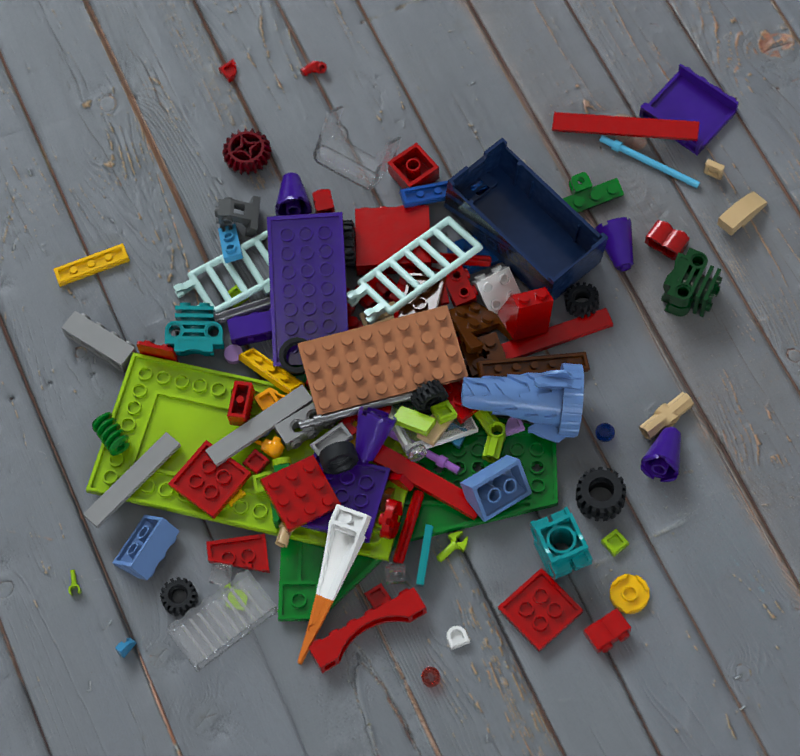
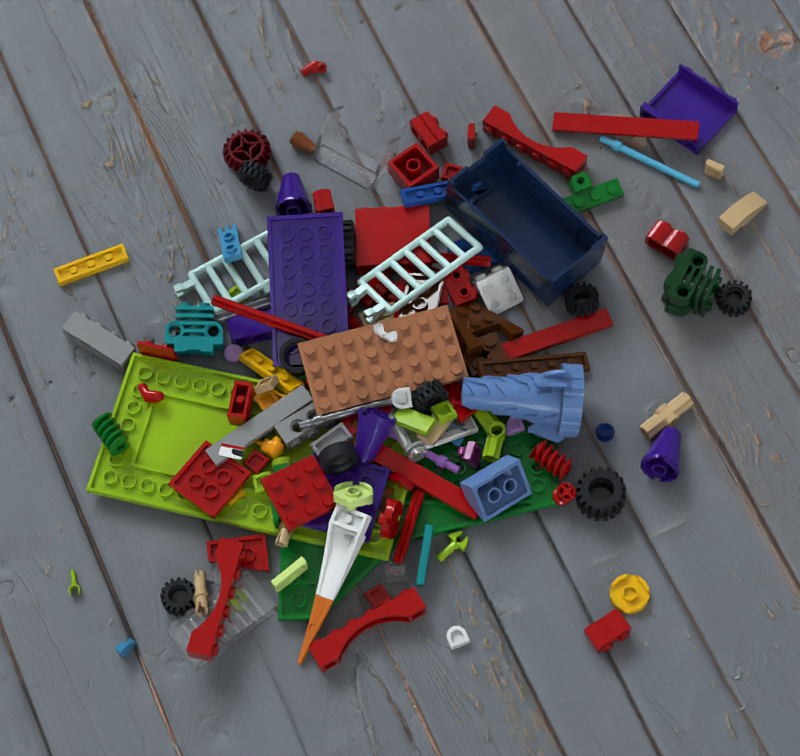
light grey tile [83,432,181,529] -> none
medium blue slope [112,515,180,580] -> none
dark grey tile [215,196,260,237] -> none
red tile [219,59,237,83] -> none
clear red bush [421,667,440,687] -> none
red plate [497,568,583,652] -> none
red slope [498,287,554,341] -> none
teal piece [530,507,593,580] -> none
dark purple cone [595,217,634,272] -> none
lime tile [601,529,629,557] -> none
none -> red arm [137,383,164,403]
none -> red arch [186,538,247,662]
none -> tan pin [193,570,209,616]
none -> red axle [211,295,328,340]
none -> sticker [219,441,245,459]
none -> black tyre [237,160,273,192]
none -> tan tile [254,375,279,395]
none -> yellowish green tile [271,557,308,592]
none -> dark orange cone [289,131,318,155]
none -> yellowish green plate [333,481,373,511]
none -> white piece [373,323,398,342]
none -> white tile [391,387,413,409]
none -> red brick [410,111,449,155]
none -> red tile [441,163,463,182]
none -> magenta tile [457,441,482,468]
none -> red tile [467,123,475,149]
none -> red arch [483,105,587,178]
none -> red piece [529,440,573,481]
none -> red wheel [552,482,576,506]
none -> black tyre [717,280,752,317]

